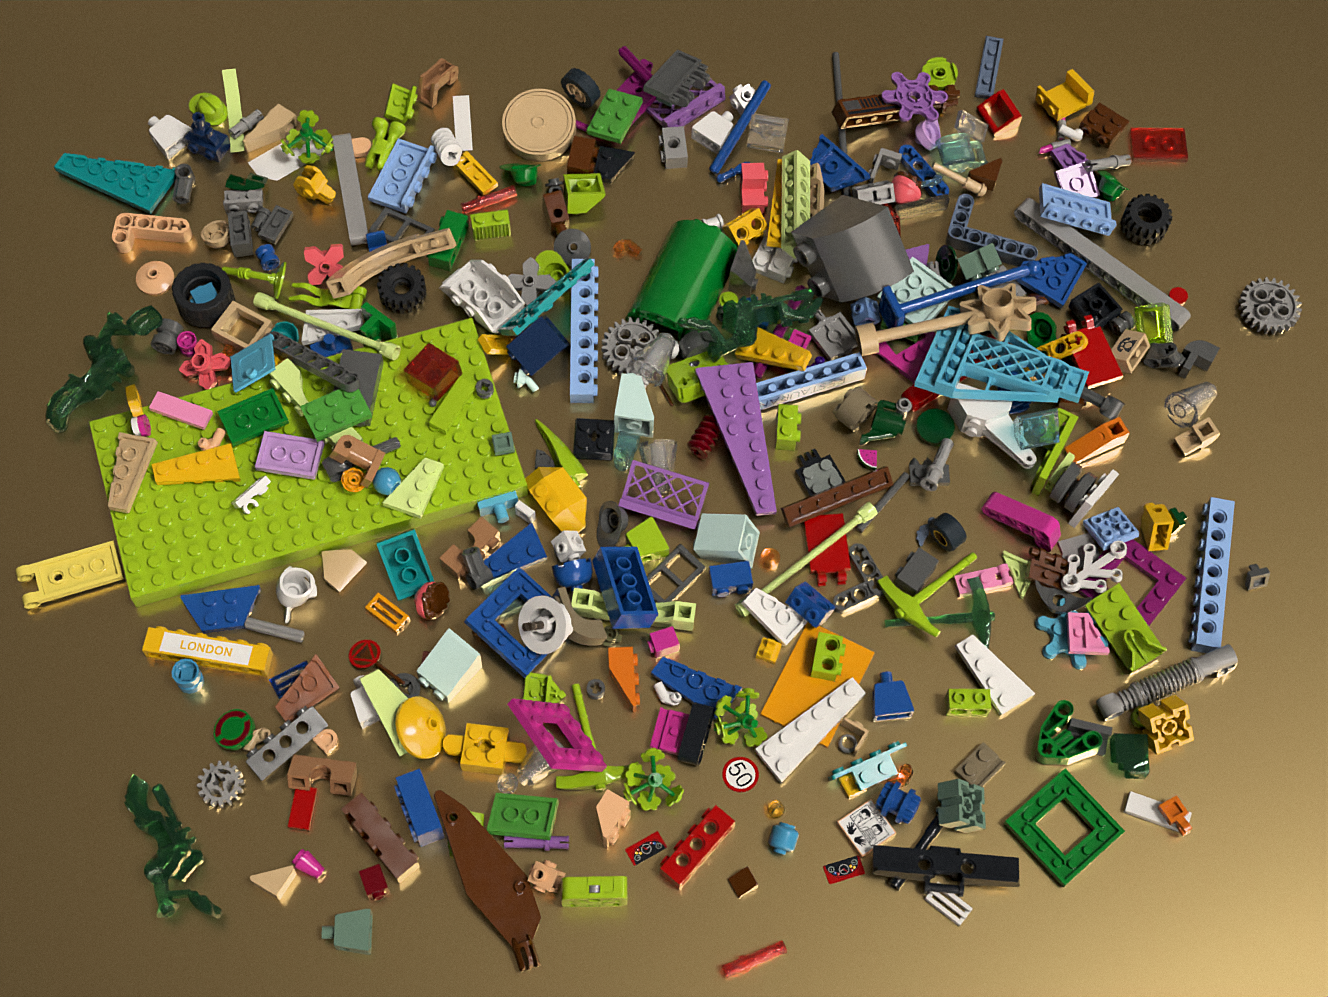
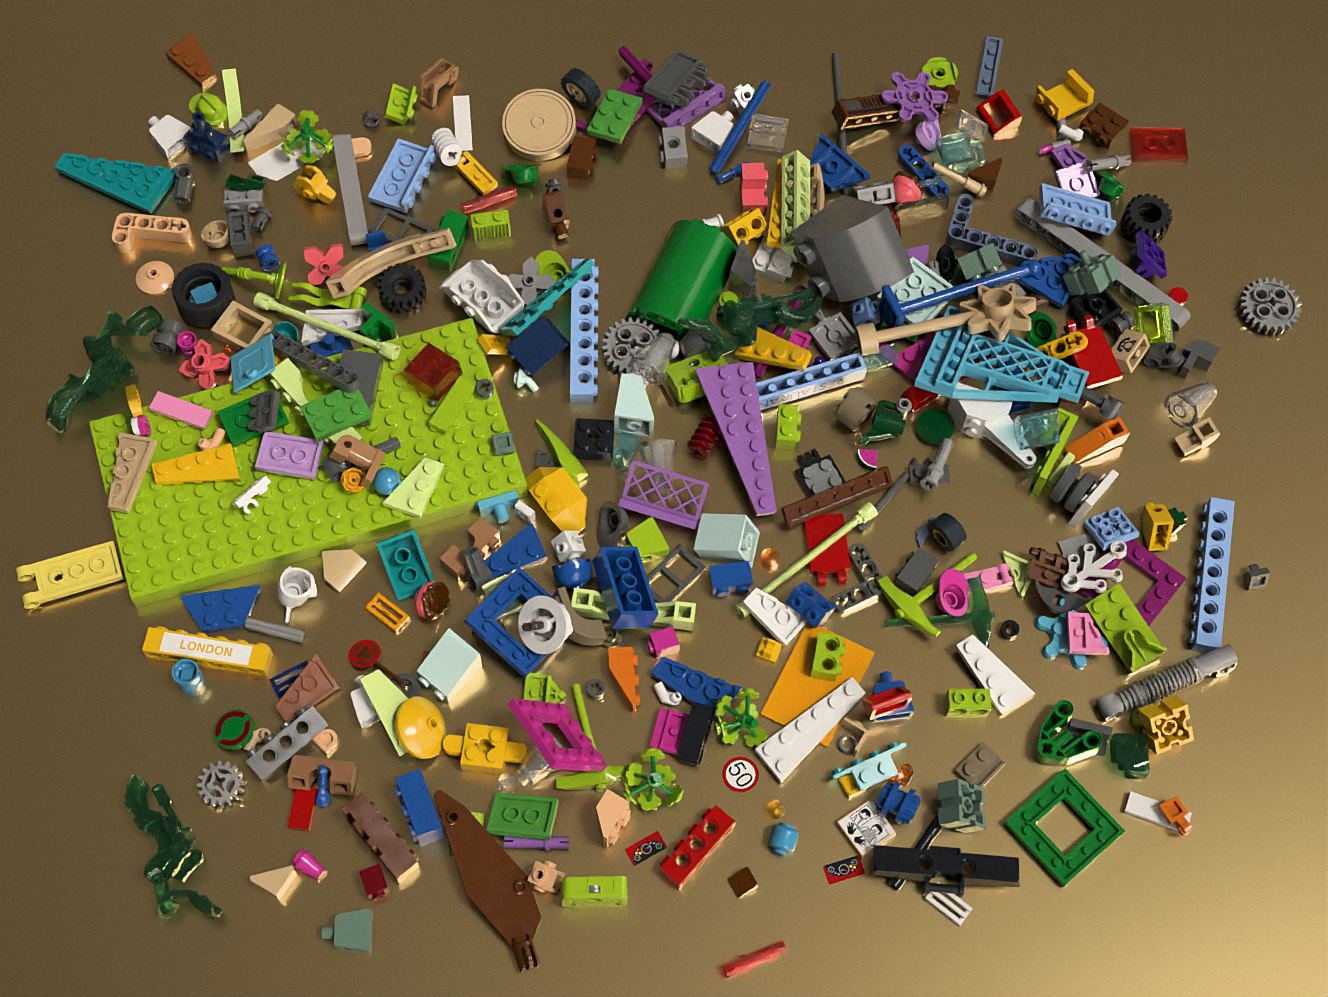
dark grey plate [258,205,294,245] -> none
lime piece [365,117,406,171] -> none
dark grey dish [553,229,591,267] -> none
lime slope [563,173,605,214] -> none
black wing [593,146,635,183] -> none
clear orange arm [614,239,643,256] -> none
light grey bracket [868,148,902,184] -> none
dark pink beam [981,492,1061,552] -> none
none -> dark orange wing [165,31,216,87]
none -> dark grey plate [247,390,280,433]
none -> blue piece [316,765,330,807]
none -> dark grey plate [362,109,380,127]
none -> clear light blue plate [862,343,900,372]
none -> red tile [862,686,912,720]
none -> dark pink piece [936,569,968,617]
none -> black bush [1000,620,1020,640]
none -> sand green brick [1063,250,1121,296]
none -> dark purple piece [1129,230,1167,279]

